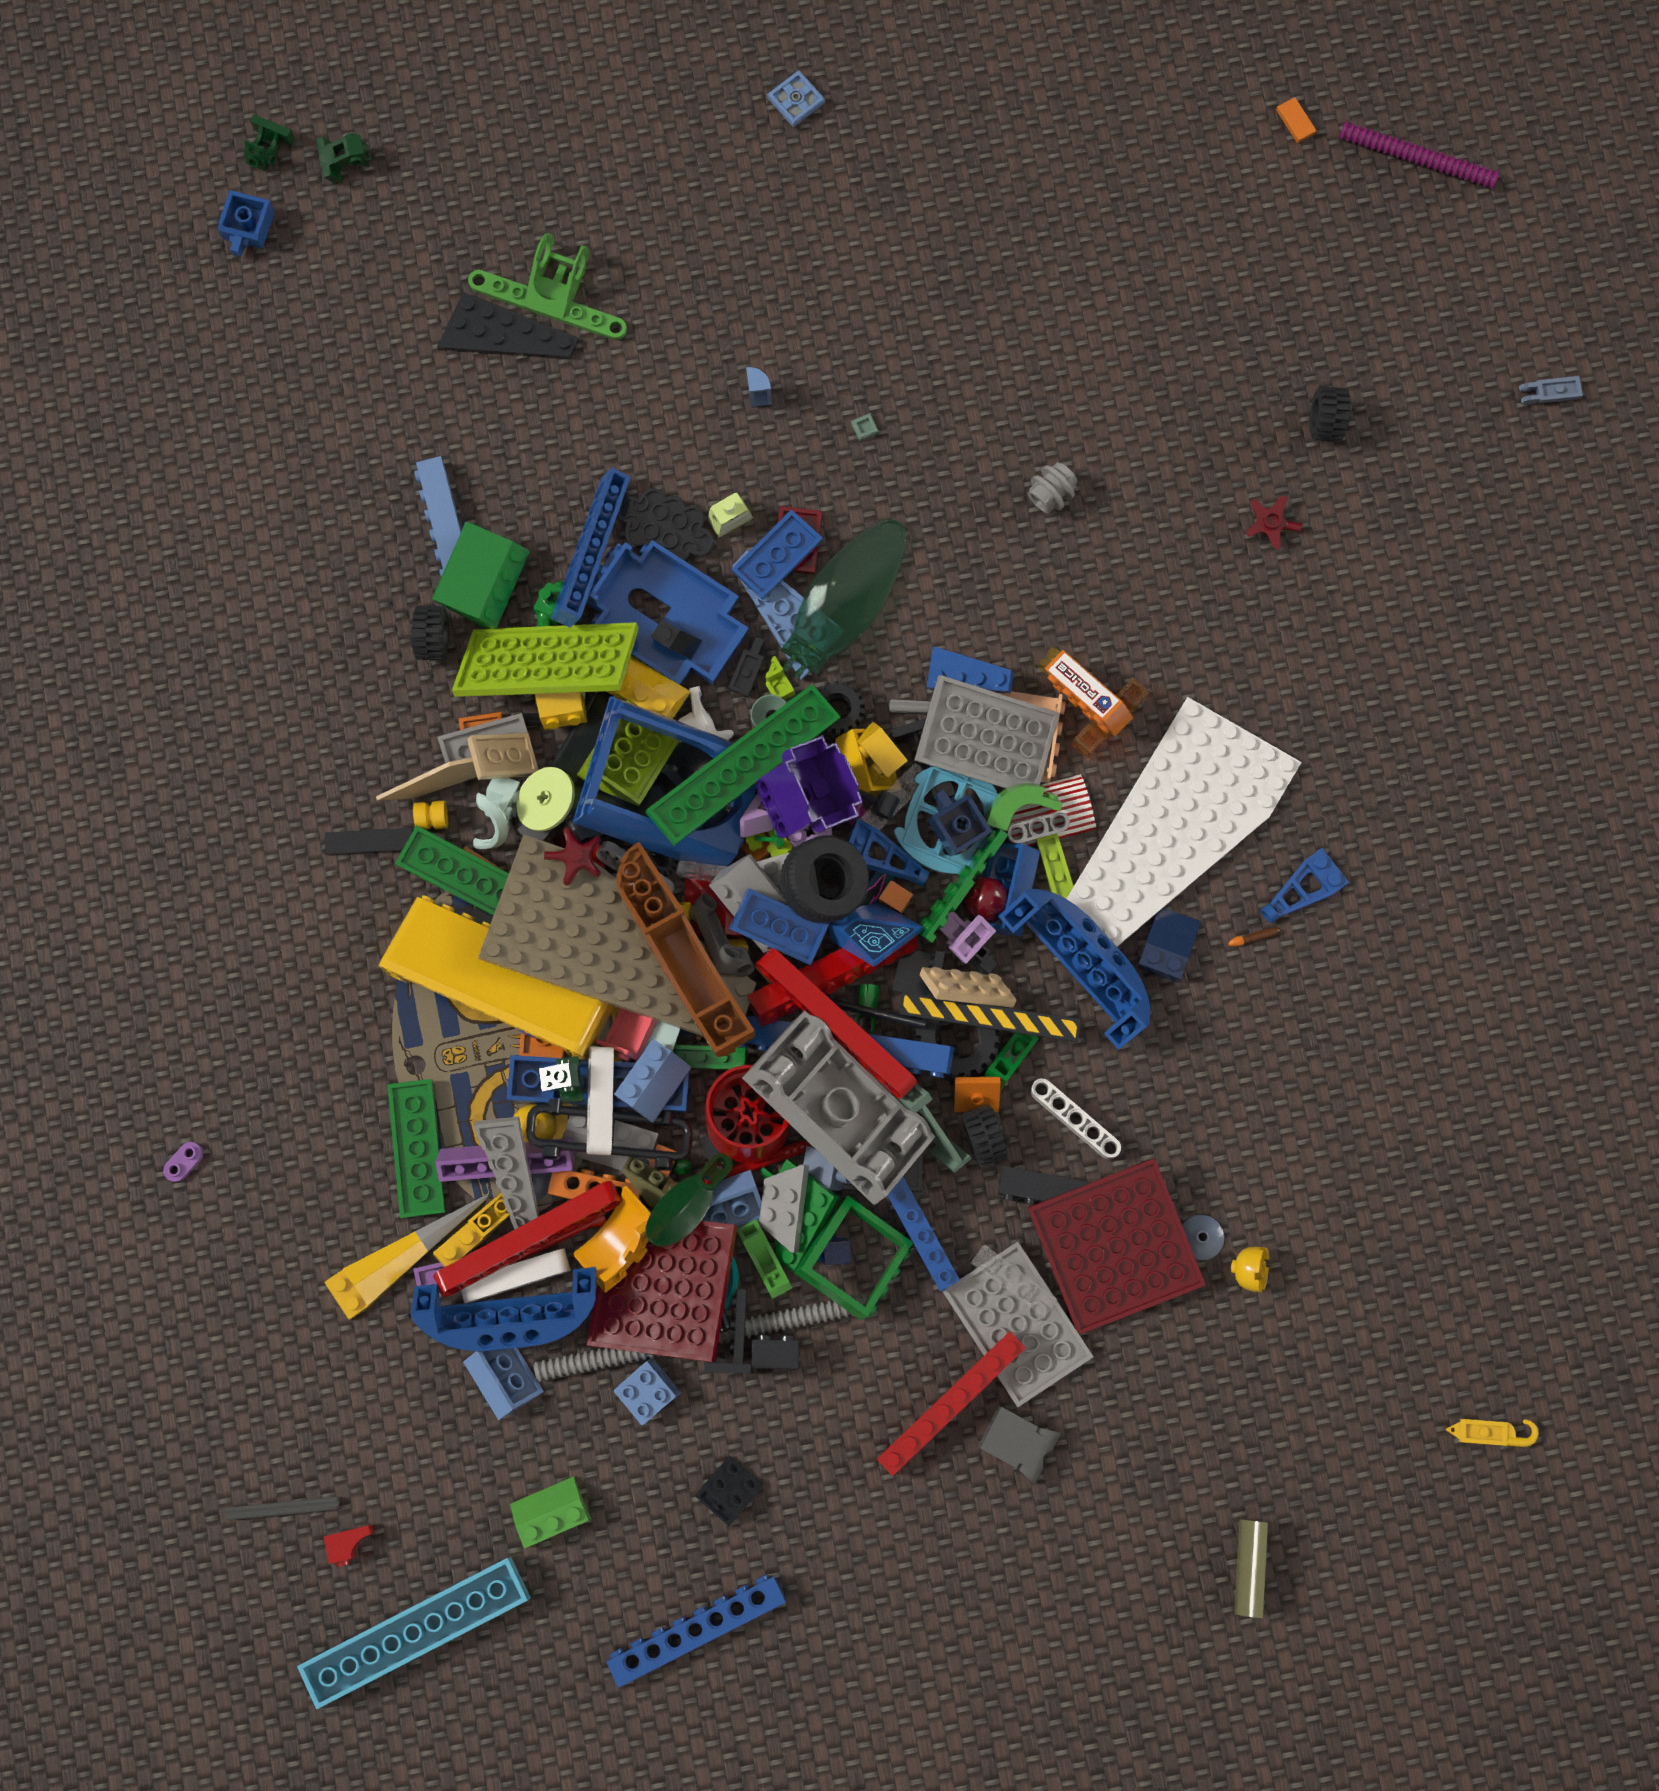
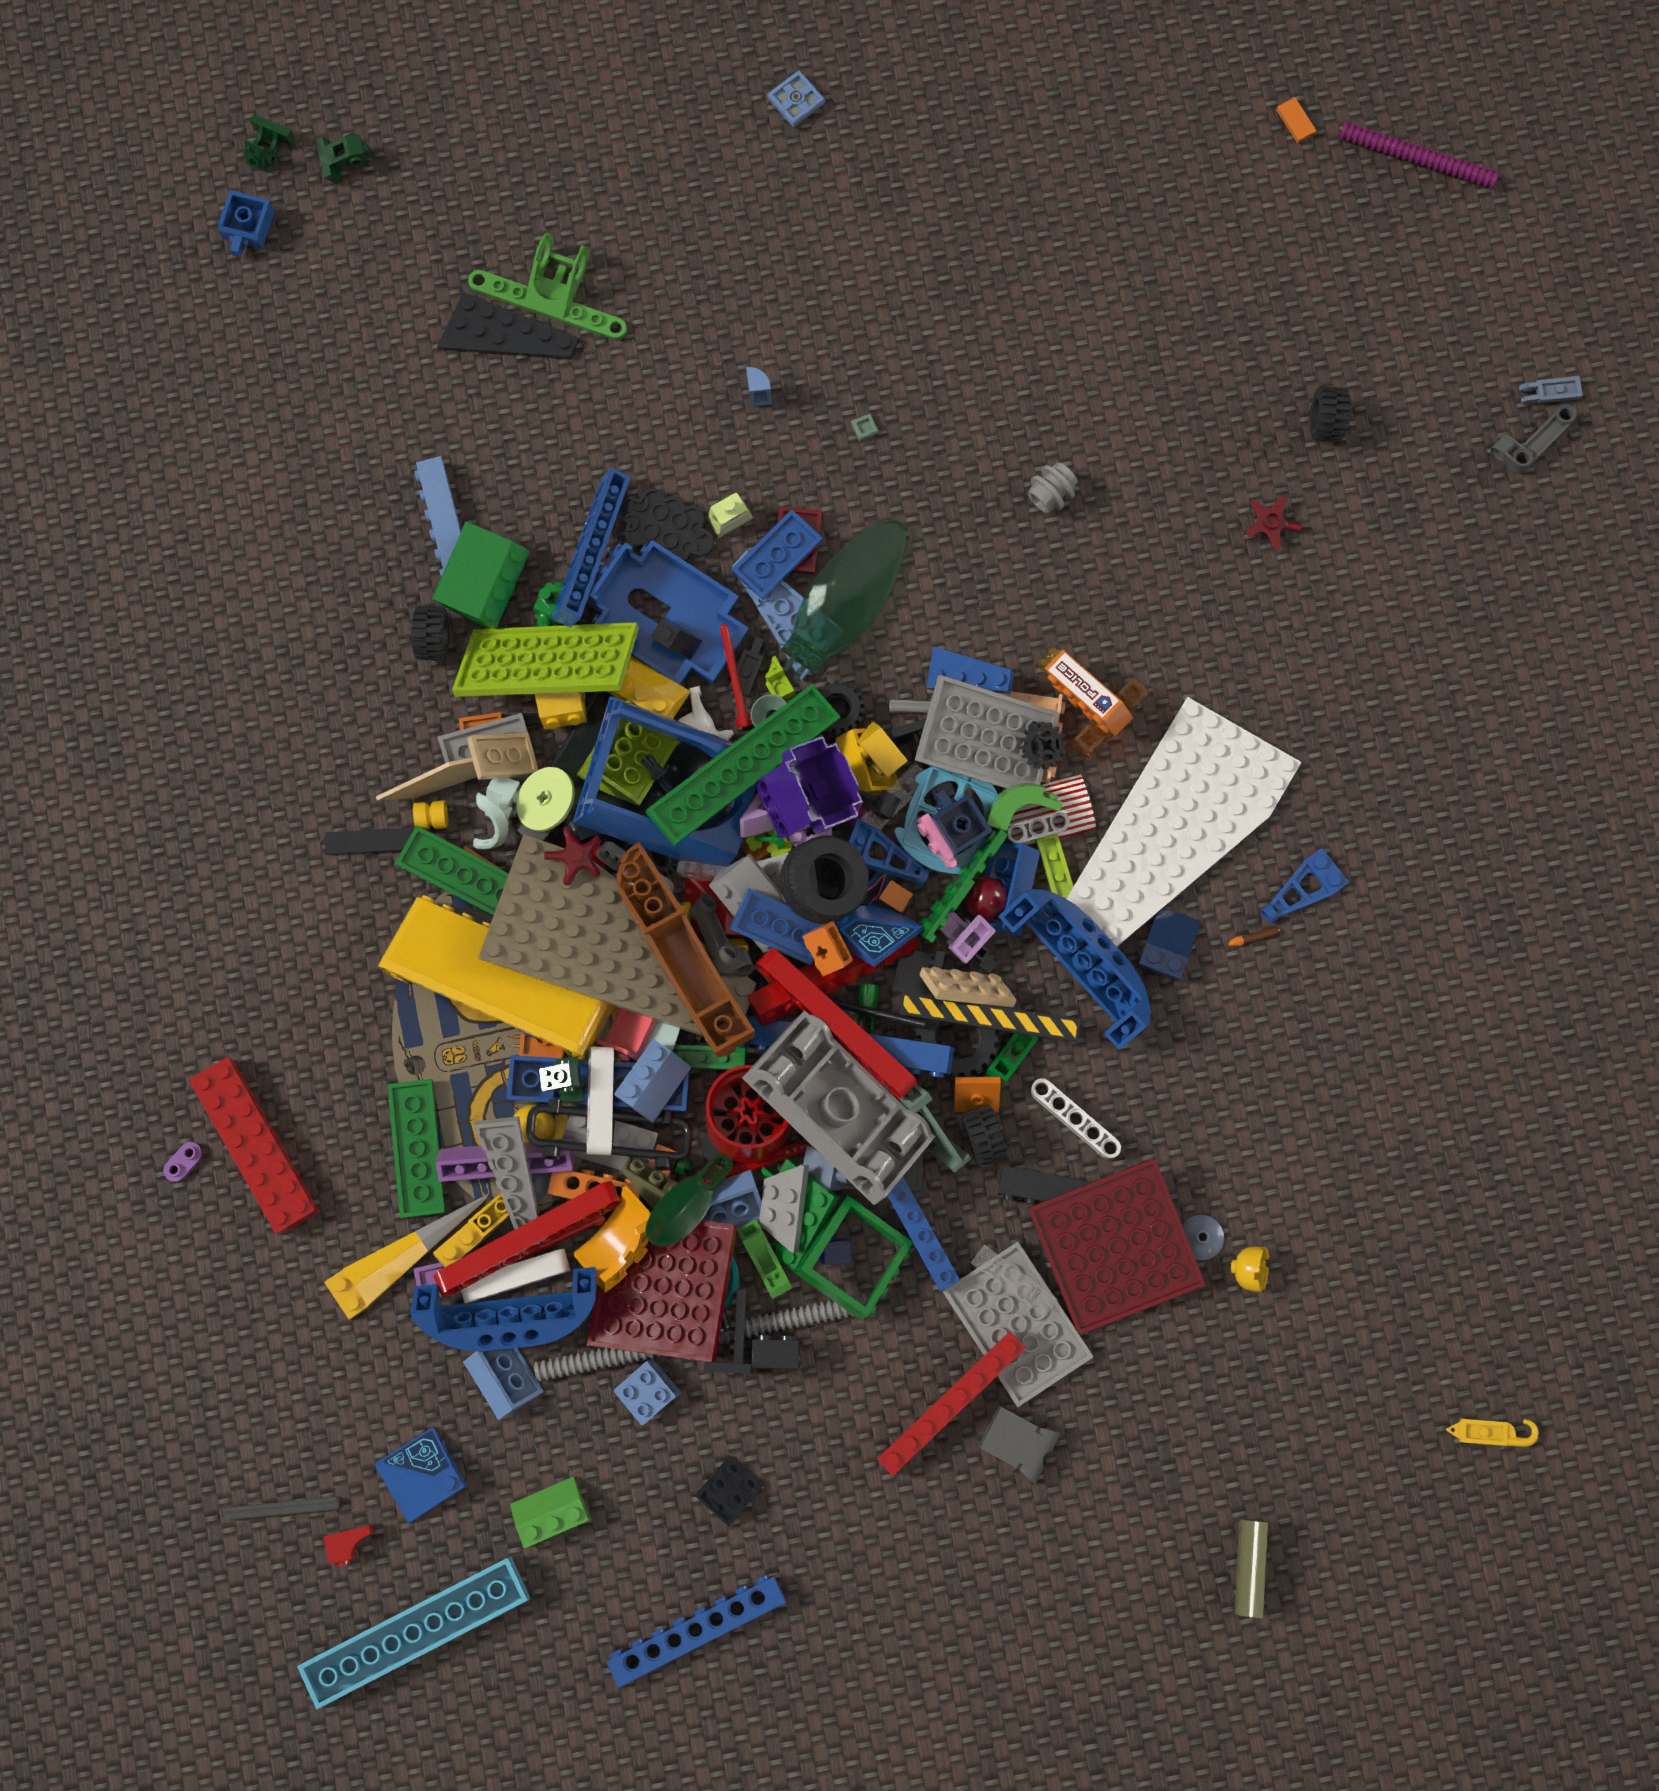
none -> red brick [189,1057,320,1235]
none -> blue slope [374,1427,468,1523]
none -> black axle [641,754,676,794]
none -> red piece [720,624,753,728]
none -> orange brick [802,921,853,976]
none -> bright pink hinge [916,813,957,869]
none -> black gear [1019,722,1067,770]
none -> dark grey piece [1490,404,1576,474]

